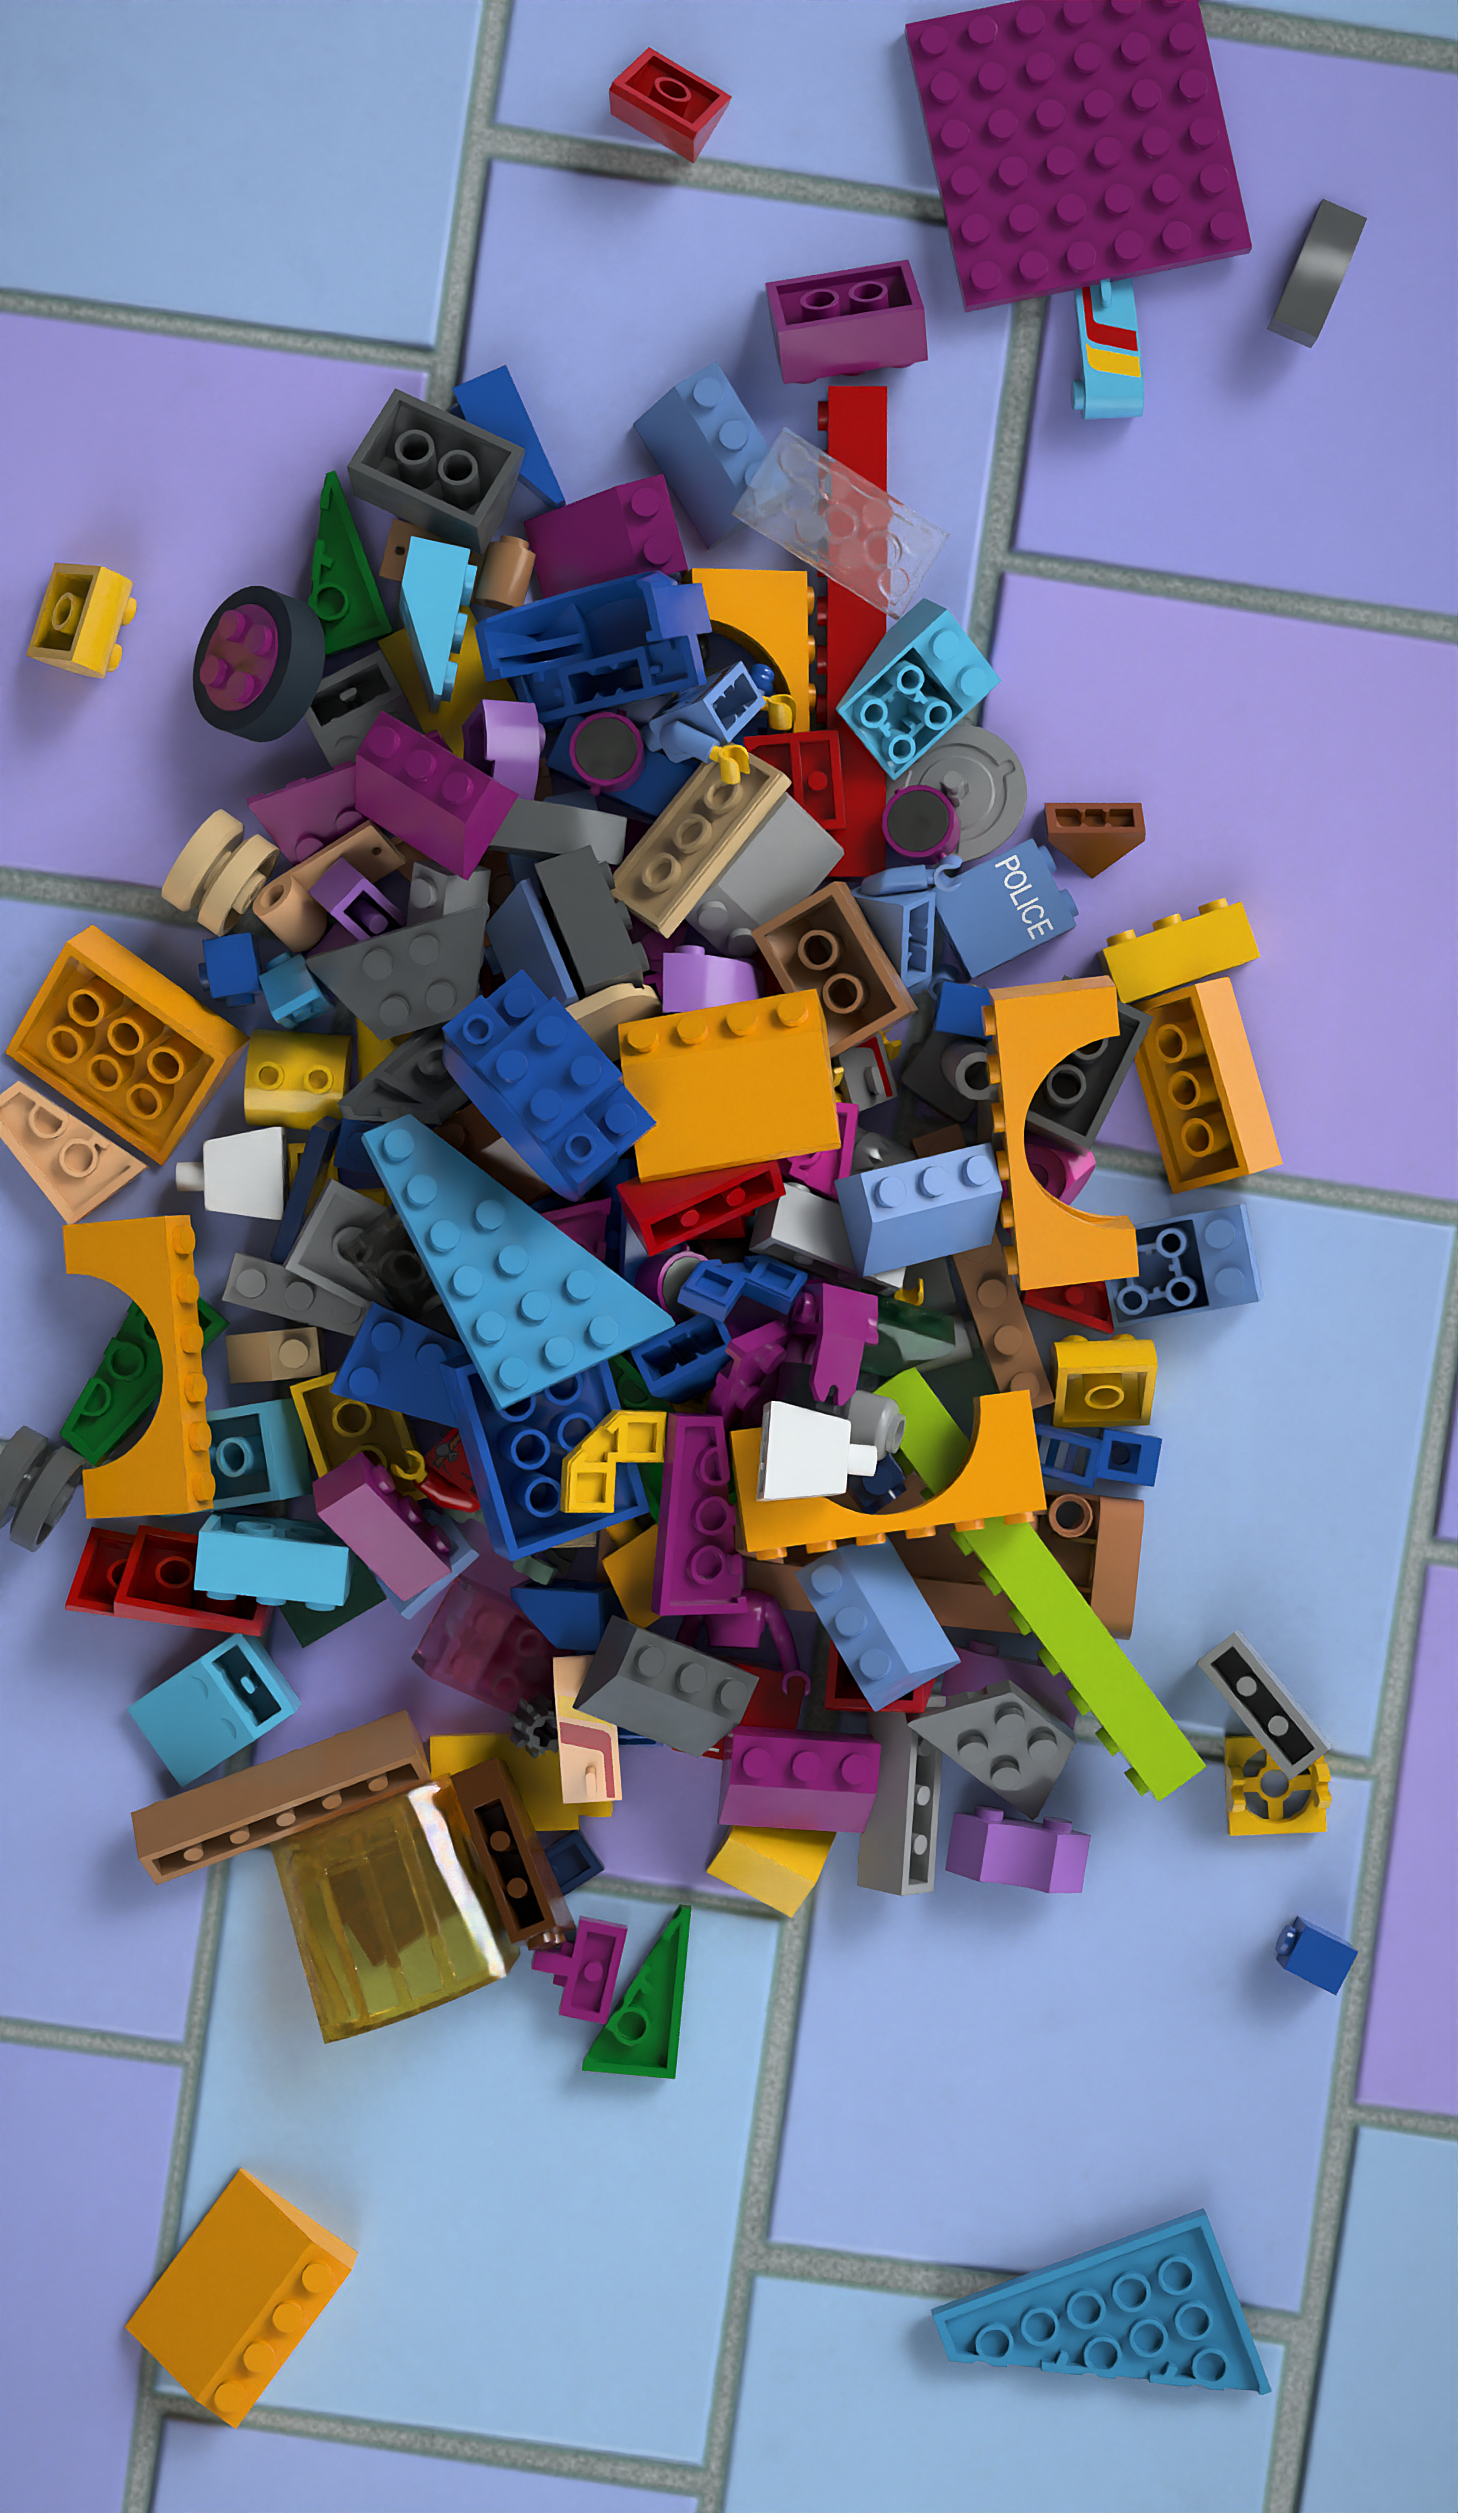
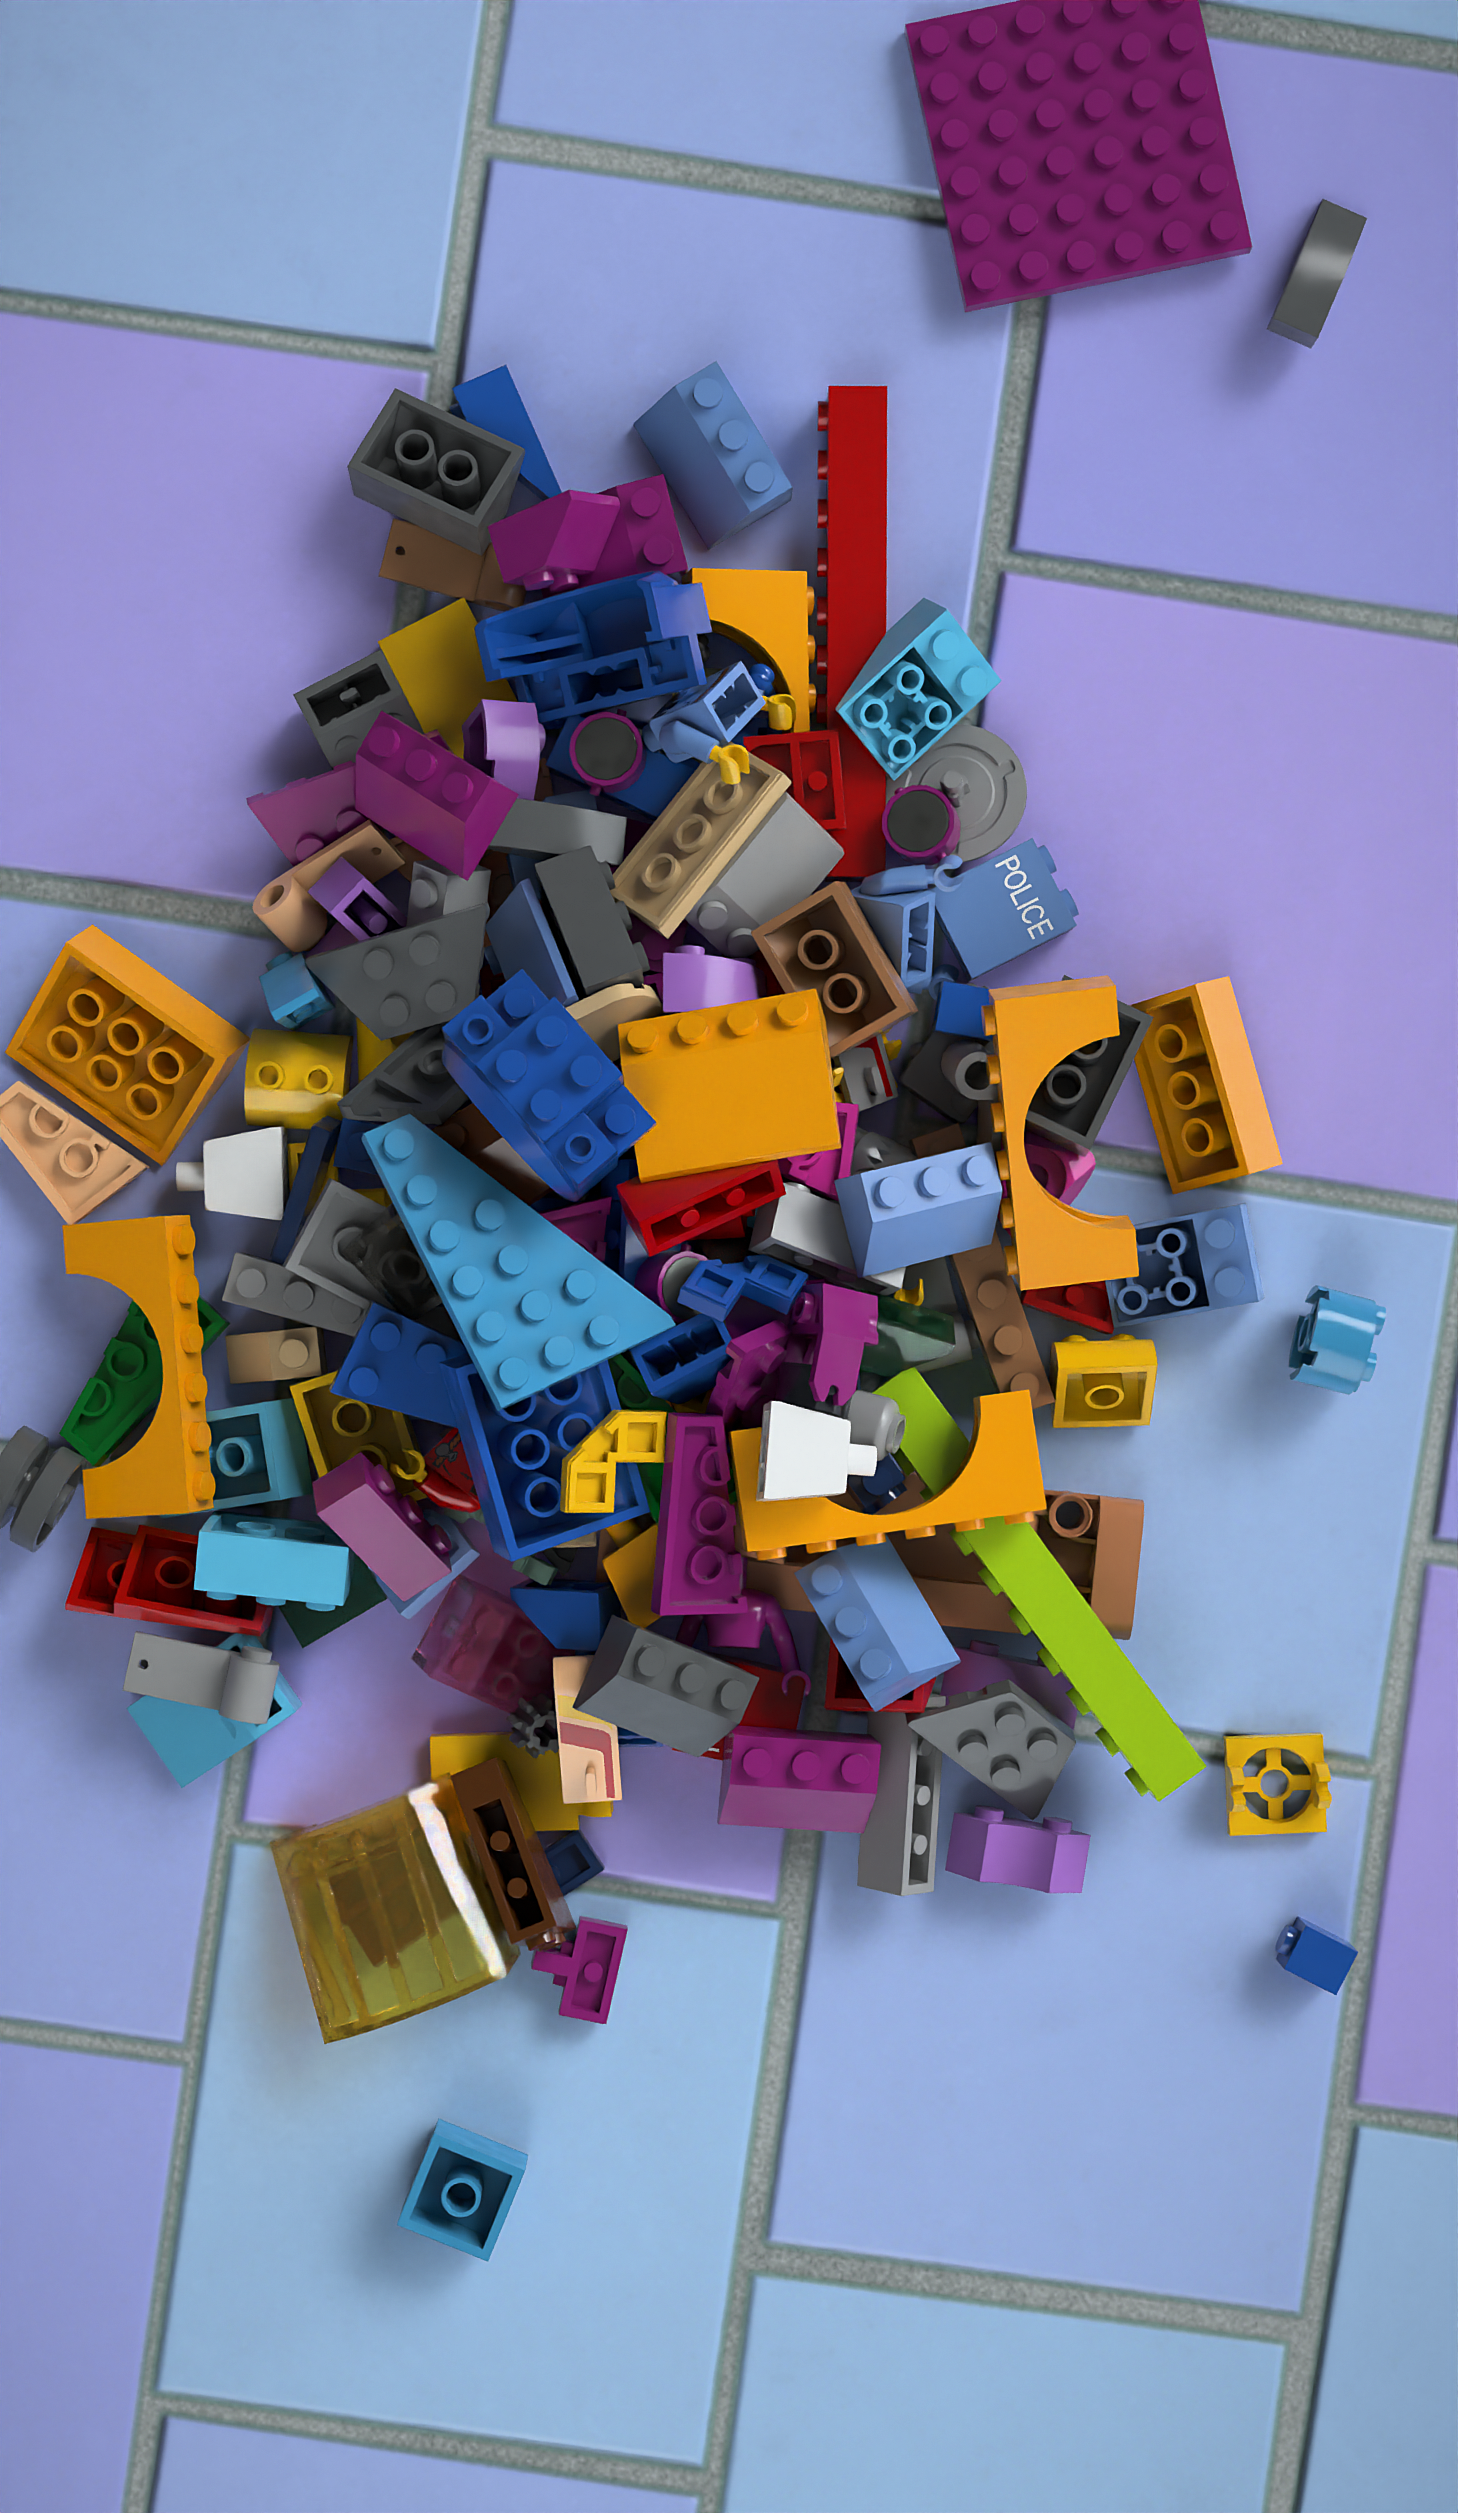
yellow brick [26,563,137,679] -> none
light orange slope [125,2168,358,2429] -> none
medium nougat brick [131,1709,432,1885] -> none
tan wheel [161,809,281,937] -> none
black wheel [193,586,325,742] -> none
blue brick [198,932,264,1008] -> none
green wing [308,470,393,659] -> none
medium azure slope [399,536,477,714] -> none
green wing [582,1904,691,2079] -> none
red slope [609,47,732,163] -> none
yellow slope [706,1825,837,1918] -> none
clear plate [731,426,950,621] -> none
magenta slope [765,260,928,384] -> none
dark azure wing [931,2208,1272,2395] -> none
blue slope [1034,1421,1105,1489] -> none
dark orange slope [1044,803,1146,879] -> none
medium azure door [1071,278,1144,420] -> none
blue brick [1085,1427,1162,1487] -> none
yellow brick [1097,898,1261,1004] -> none
light grey brick [1196,1629,1332,1780] -> none
none -> light grey door [122,1631,280,1724]
none -> dark azure brick [397,2118,528,2262]
none -> magenta slope [487,490,621,593]
none -> dark azure brick [1289,1285,1386,1395]

